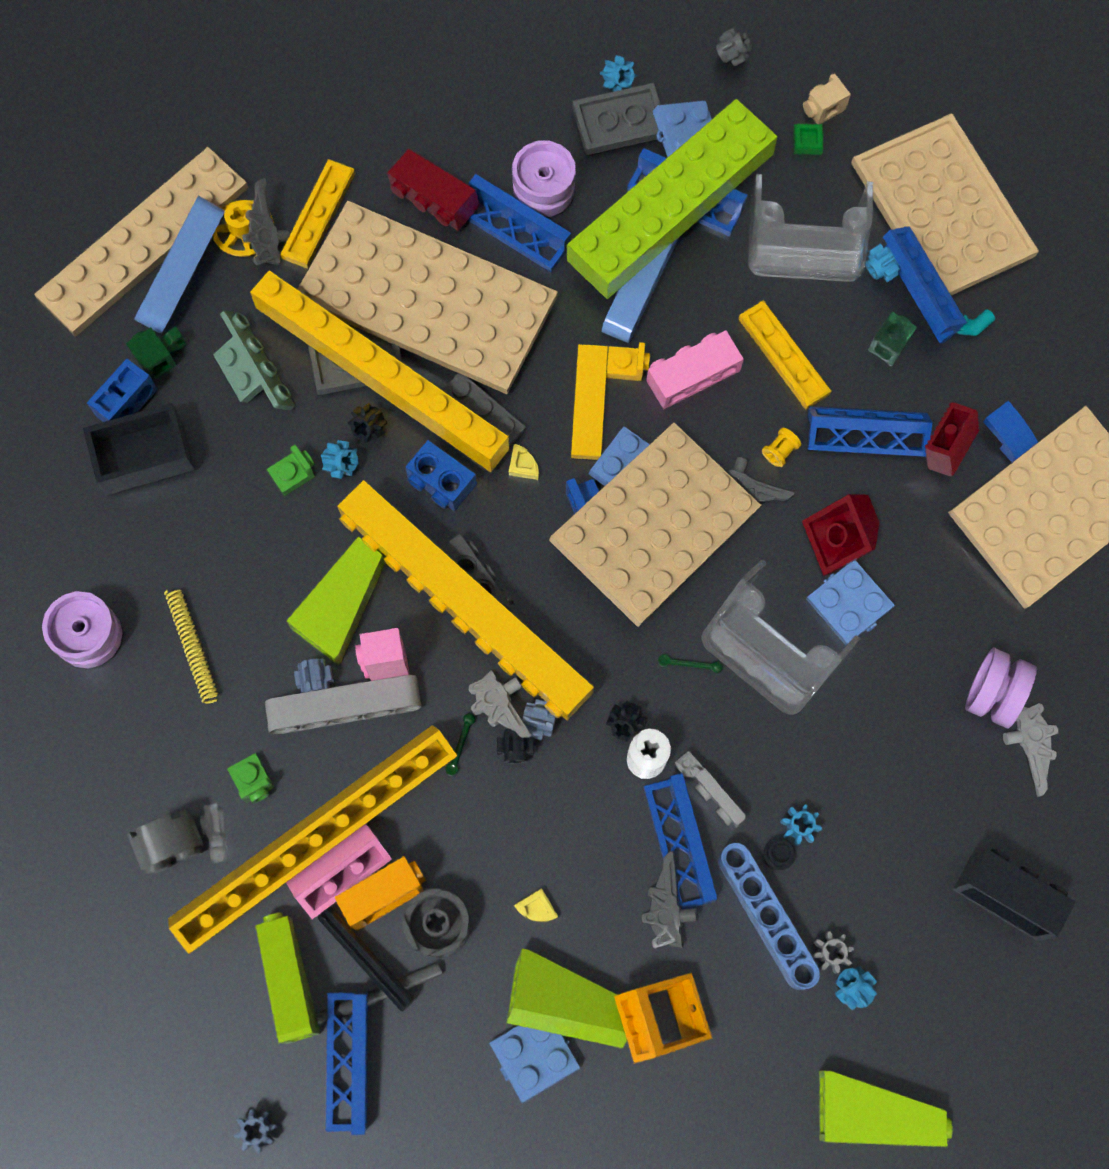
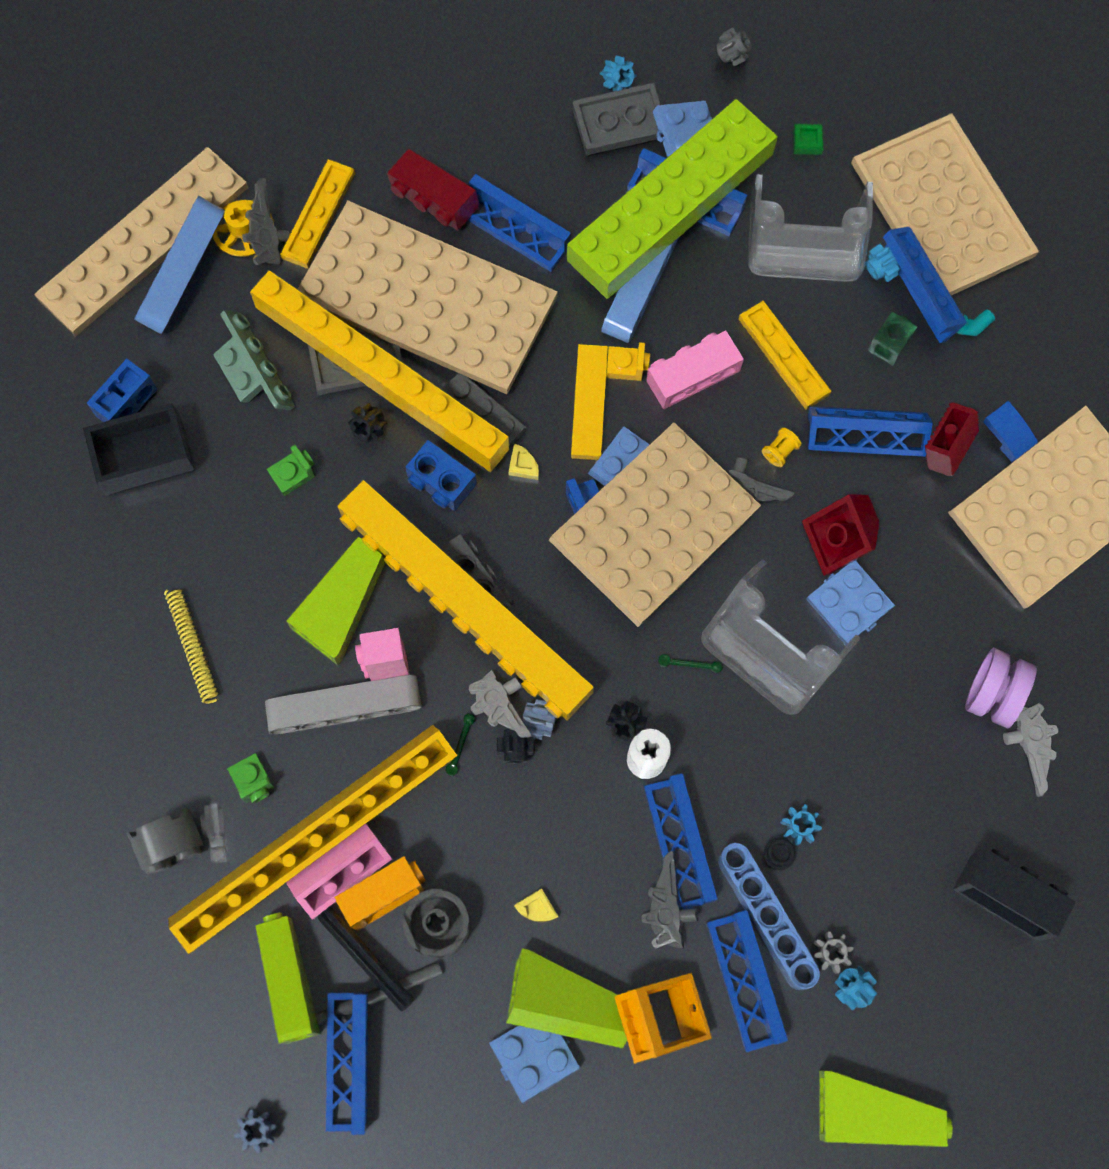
lavender wheel [42,591,123,669] -> none
dark green brick [126,327,187,381] -> none
sand blue gear [294,658,334,693] -> none
dark azure gear [321,440,359,479] -> none
lavender wheel [512,141,576,217] -> none
light grey hinge [675,751,746,828] -> none
tan brick [803,73,851,124] -> none
none -> blue fence [706,910,788,1052]

